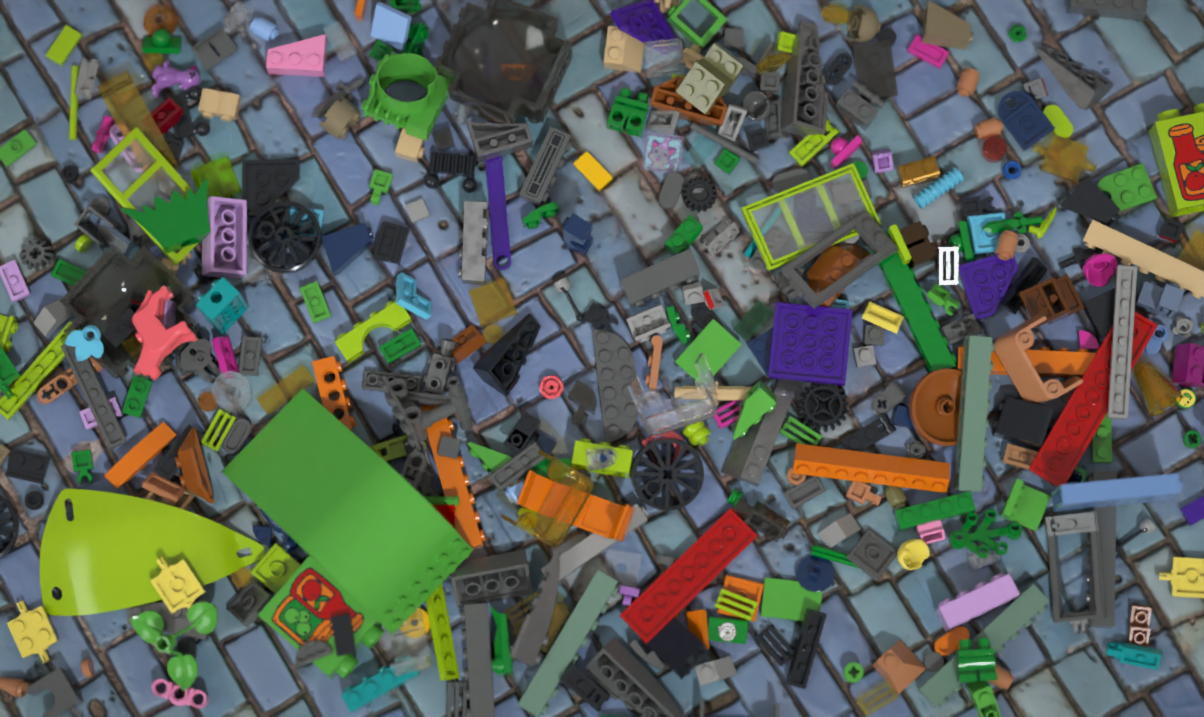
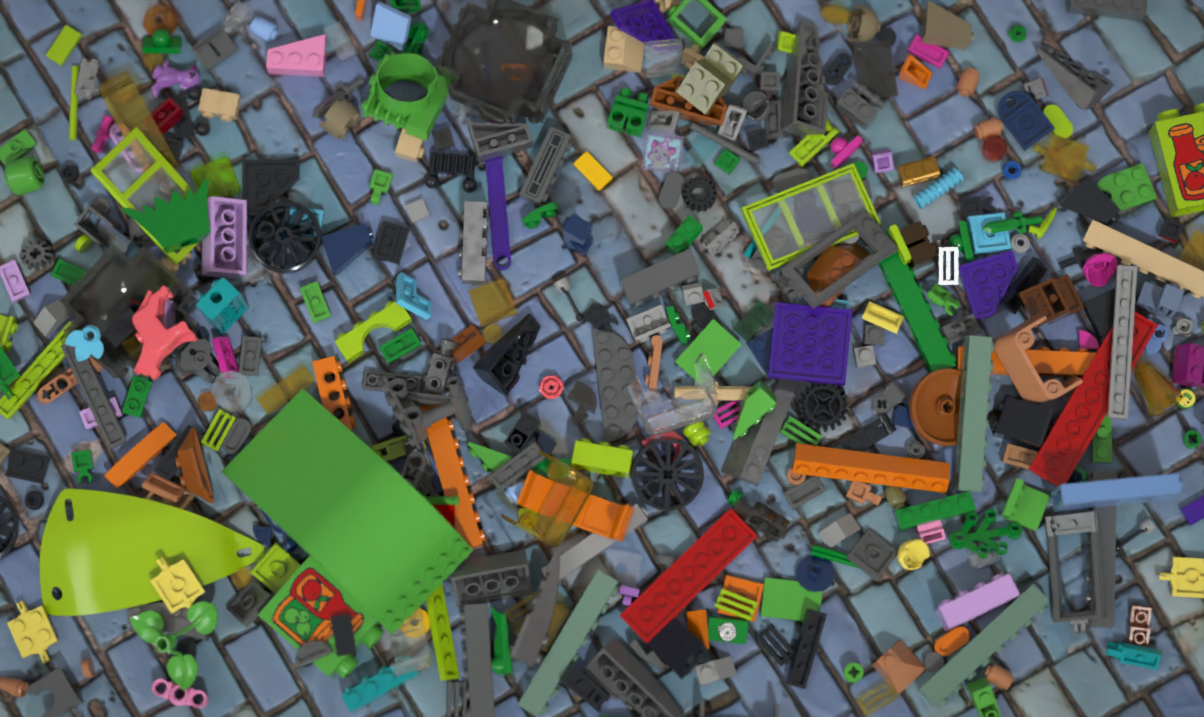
dark grey tile [438,436,461,460] -> none
clear rock [586,447,618,470] -> none
clear yellow tile [756,52,792,73] -> none
green hips [956,638,998,683] -> none
nougat brick [995,231,1018,261] -> none
none -> bright green head [5,156,45,196]
none -> orange slope [898,54,933,89]

